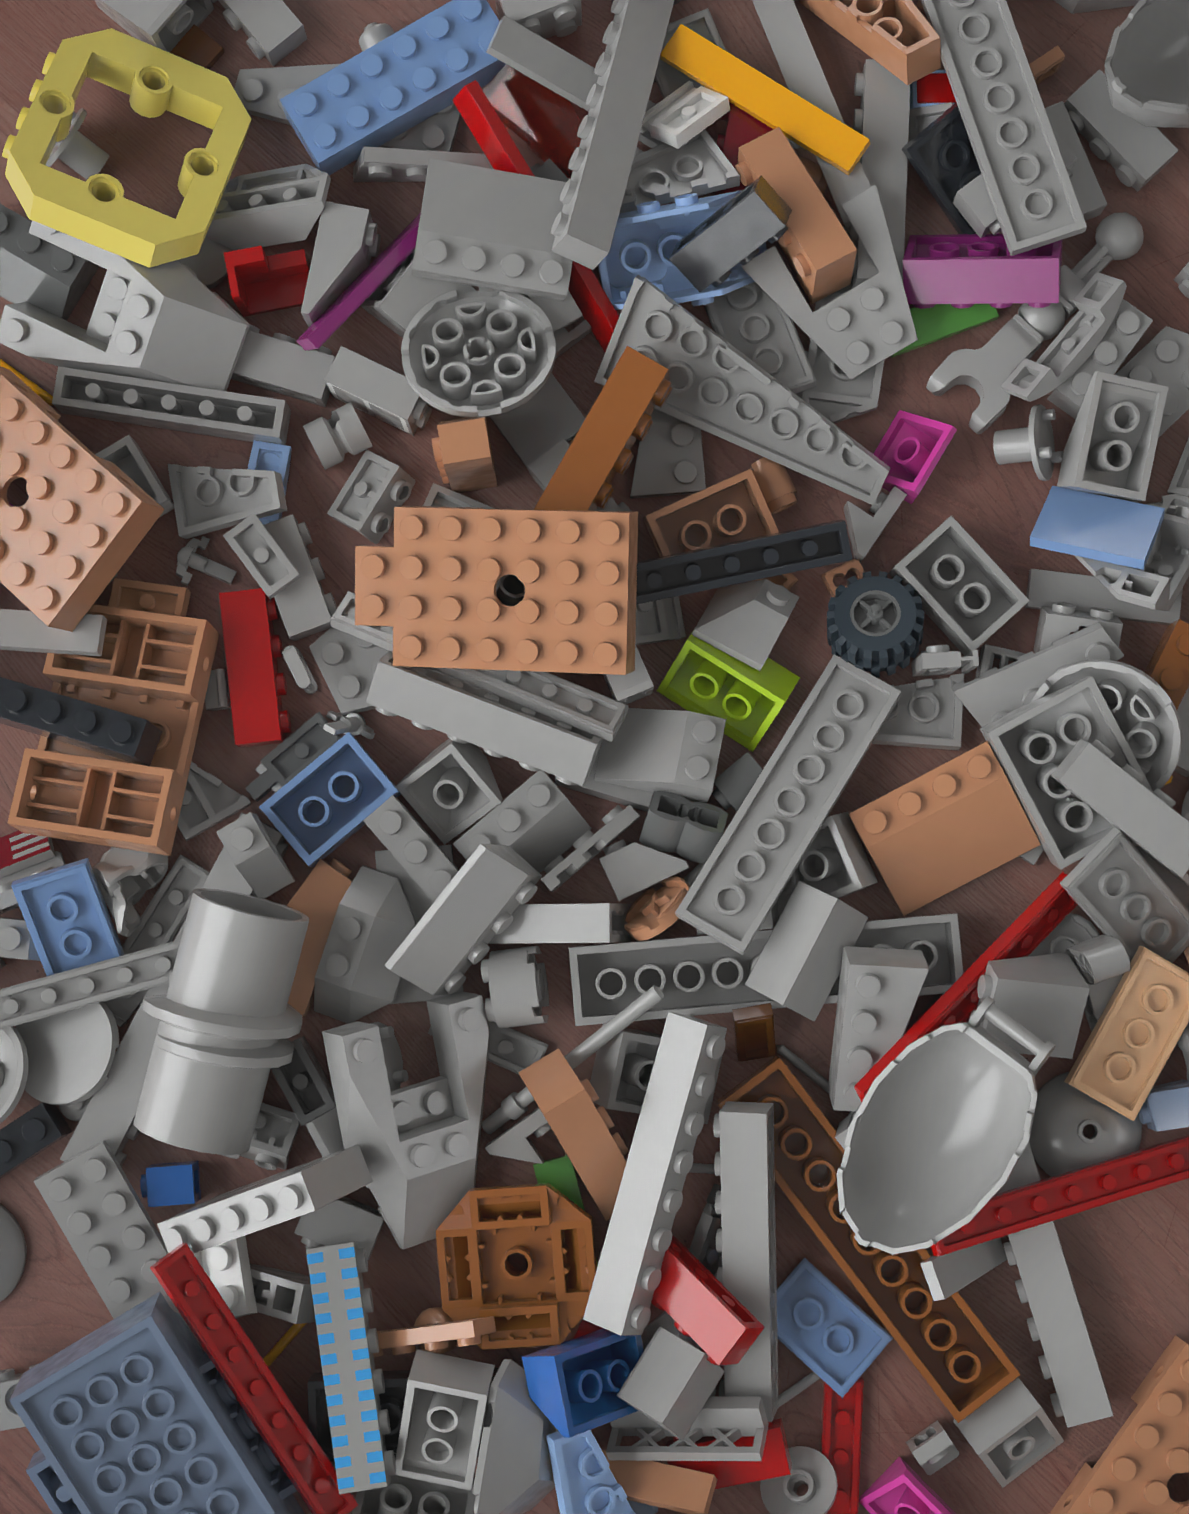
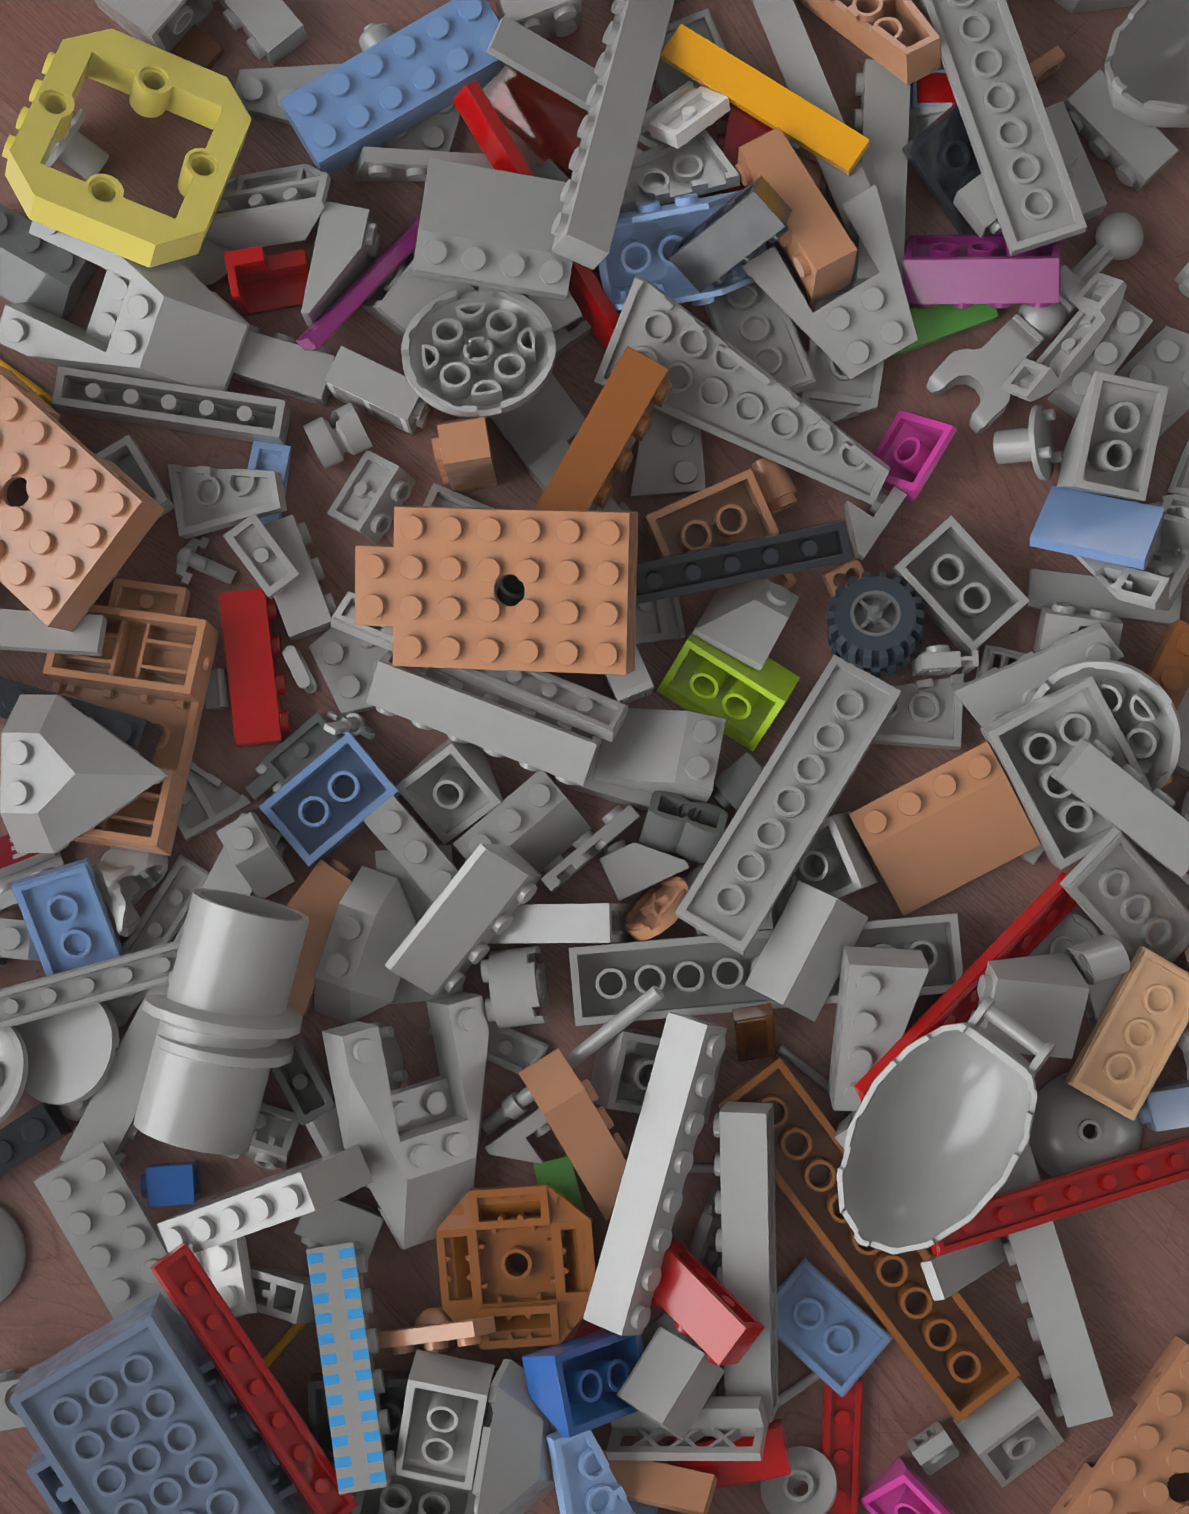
none -> light grey wedge [0,695,170,853]

